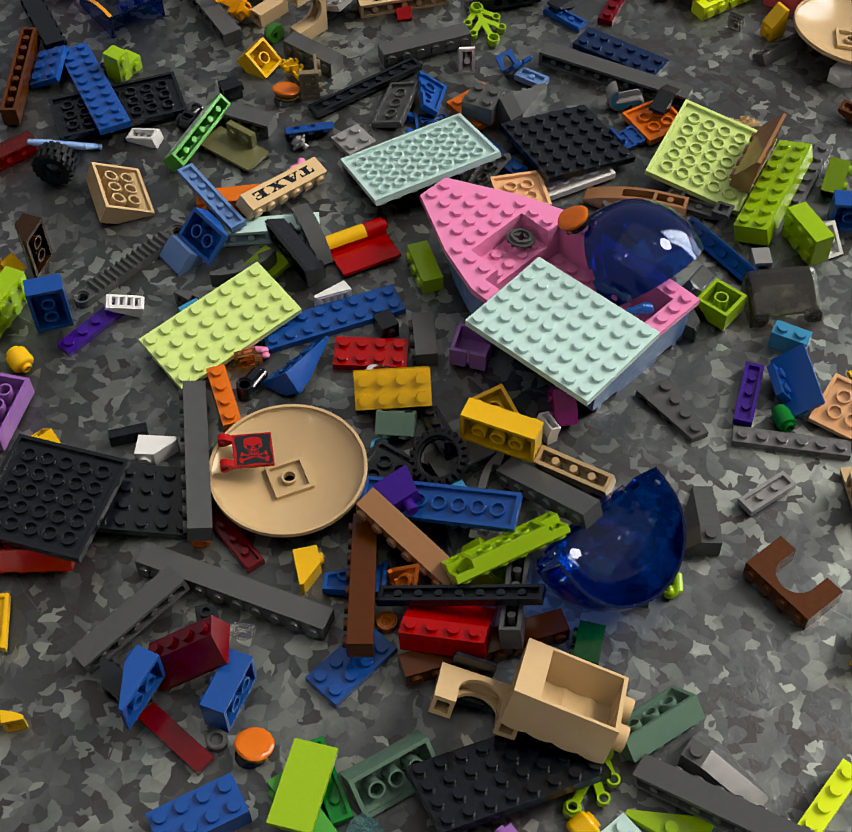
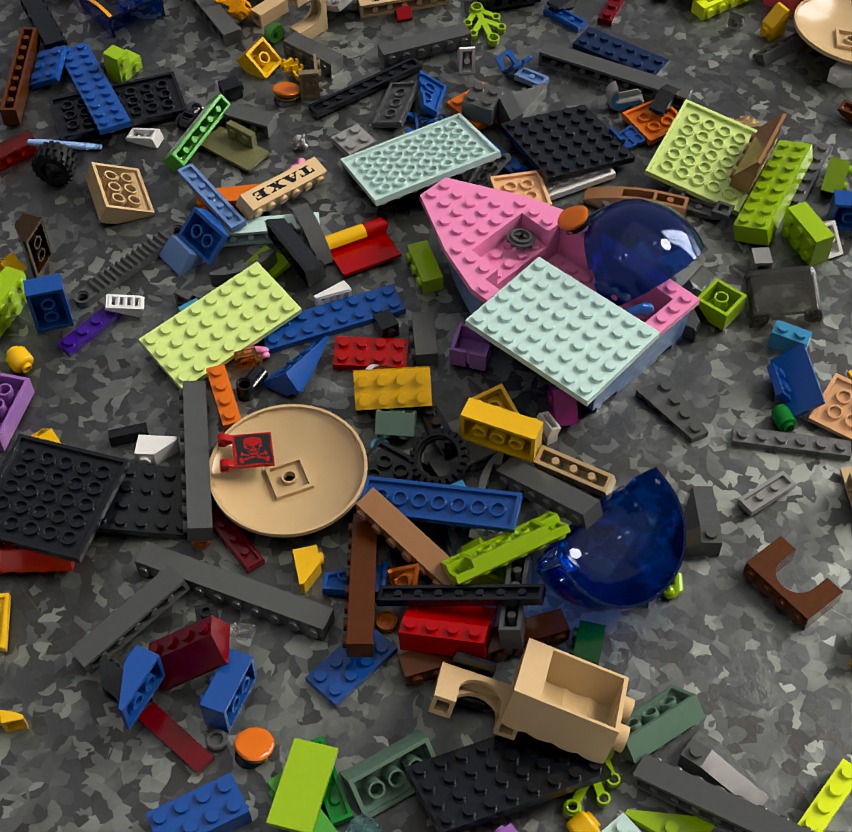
blue wing [284,121,334,138] -> none
dark purple torso [373,465,421,516] -> none
blue plate [682,216,768,293] -> none
dark purple plate [732,361,765,427] -> none

